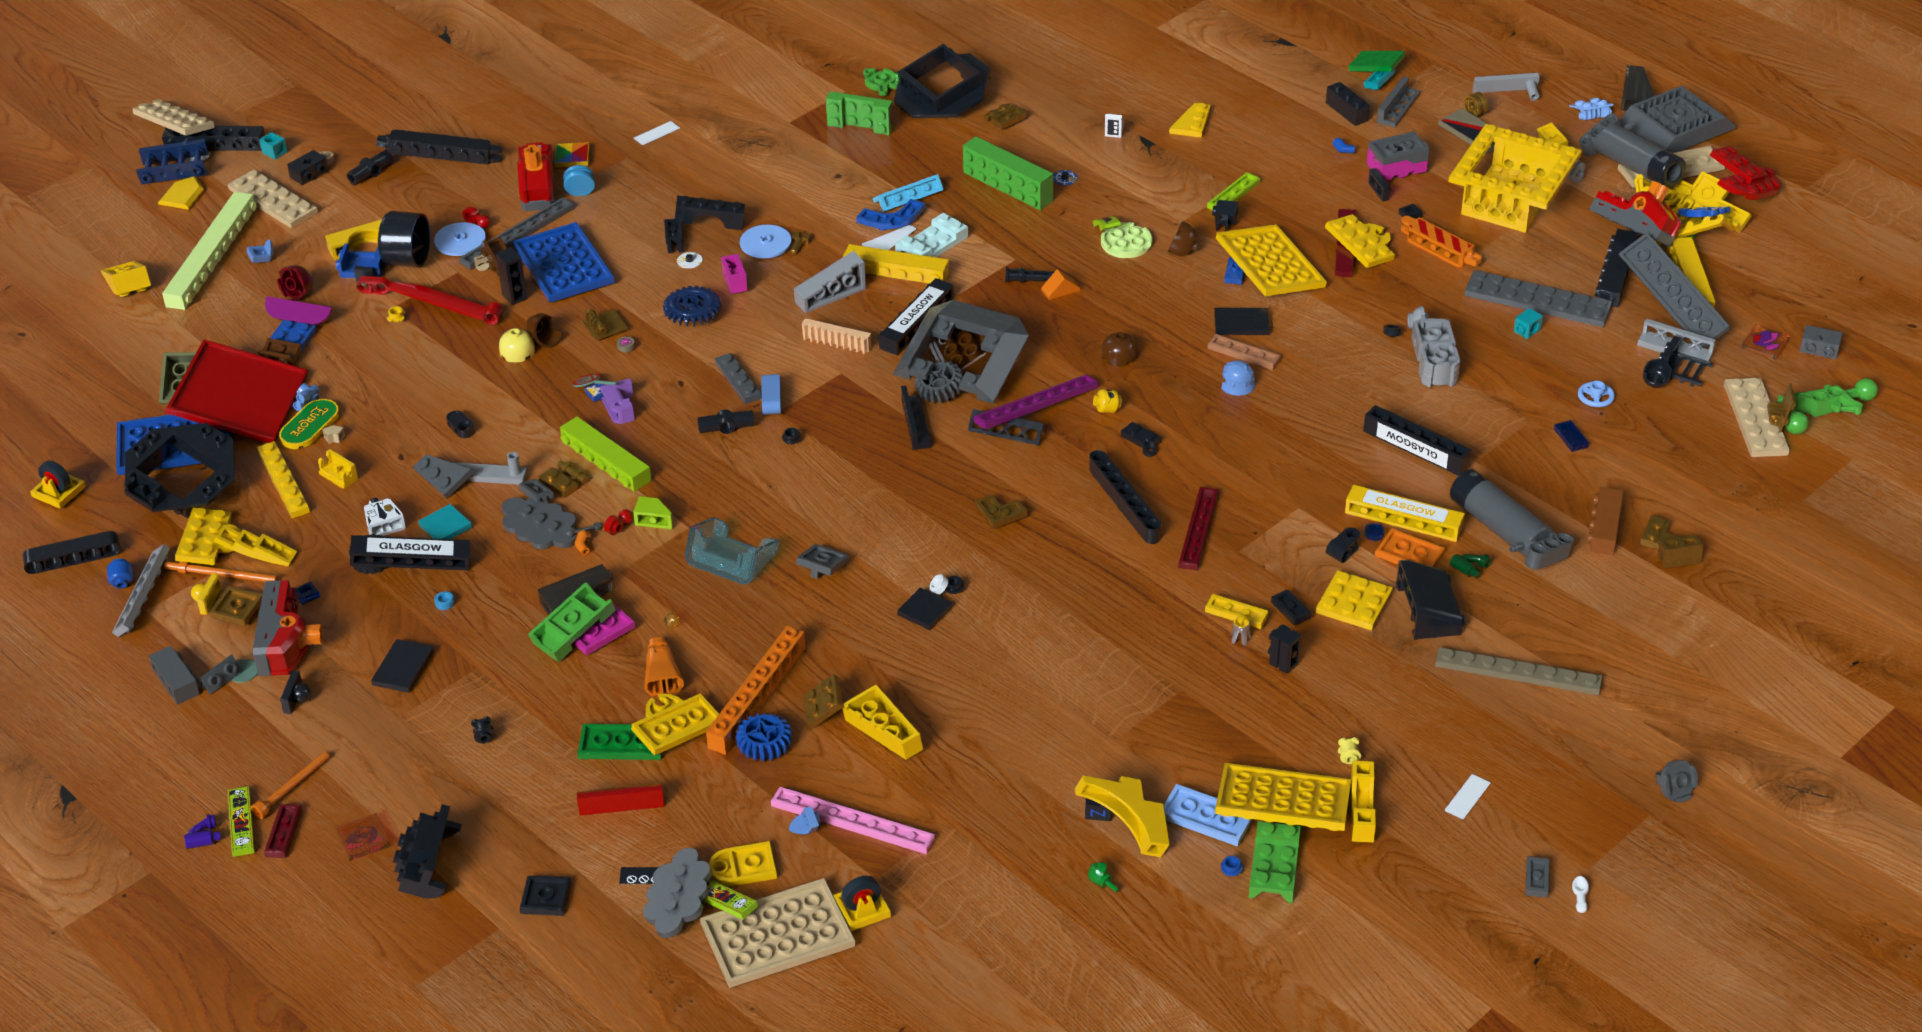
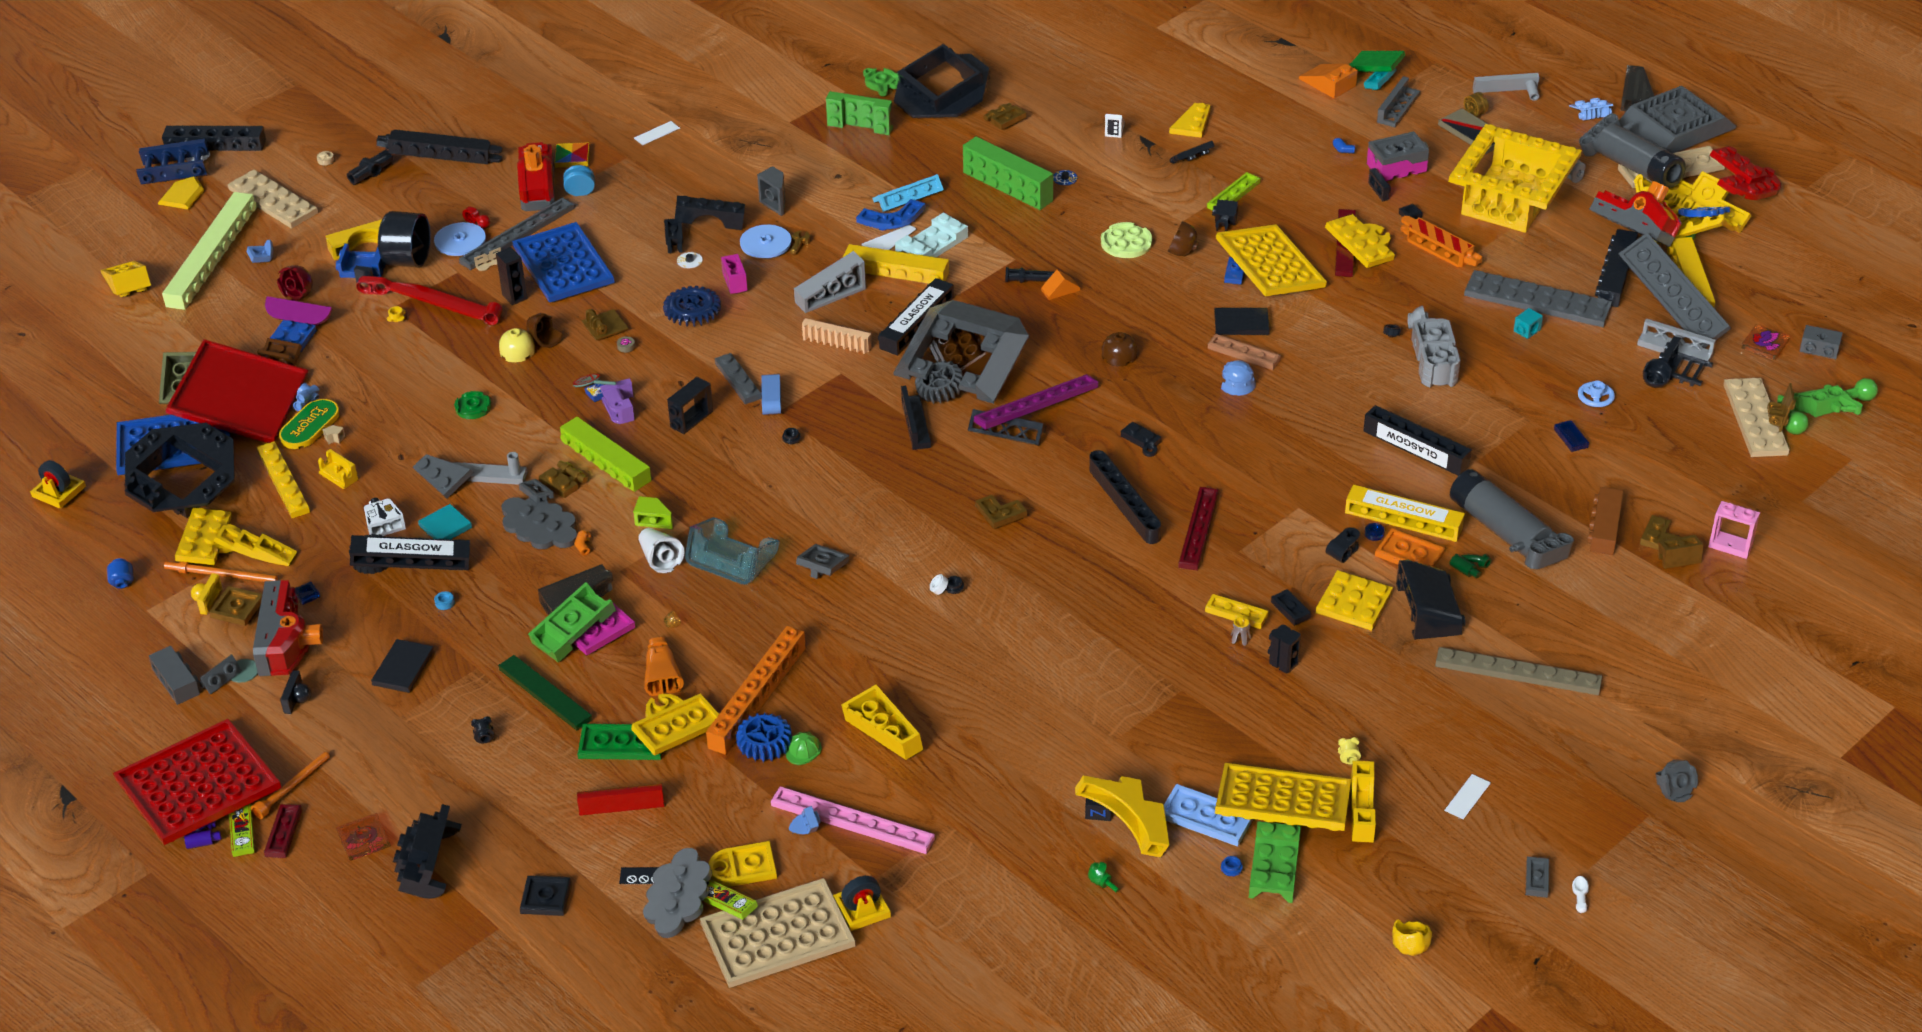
black beam [22,531,120,574] -> none
light grey plate [112,544,170,637] -> none
tan plate [133,99,214,135] -> none
teal brick [259,132,288,160] -> none
black brick [287,150,328,185] -> none
black piece [446,411,475,438] -> none
reddish brown bracket [480,237,507,276] -> none
dark grey hinge [566,522,601,537] -> none
red plate [604,509,633,535] -> none
black piece [697,409,755,434] -> none
pearl gold plate [803,674,843,728] -> none
black tile [897,587,953,630] -> none
lime slope [1093,216,1121,231] -> none
yellow head [1093,389,1122,413] -> none
black brick [1326,82,1370,126] -> none
yellow hinge [1537,122,1568,146] -> none
none -> red plate [113,719,282,845]
none -> green tile [454,391,492,419]
none -> dark green tile [498,655,592,731]
none -> white cone [639,528,684,573]
none -> black window [667,377,713,434]
none -> dark grey slope [757,166,786,216]
none -> bright green piece [786,732,822,765]
none -> black hinge [1170,141,1215,164]
none -> orange slope [1299,64,1357,99]
none -> yellow hair [1392,919,1432,956]
none -> bright pink window [1709,501,1760,559]

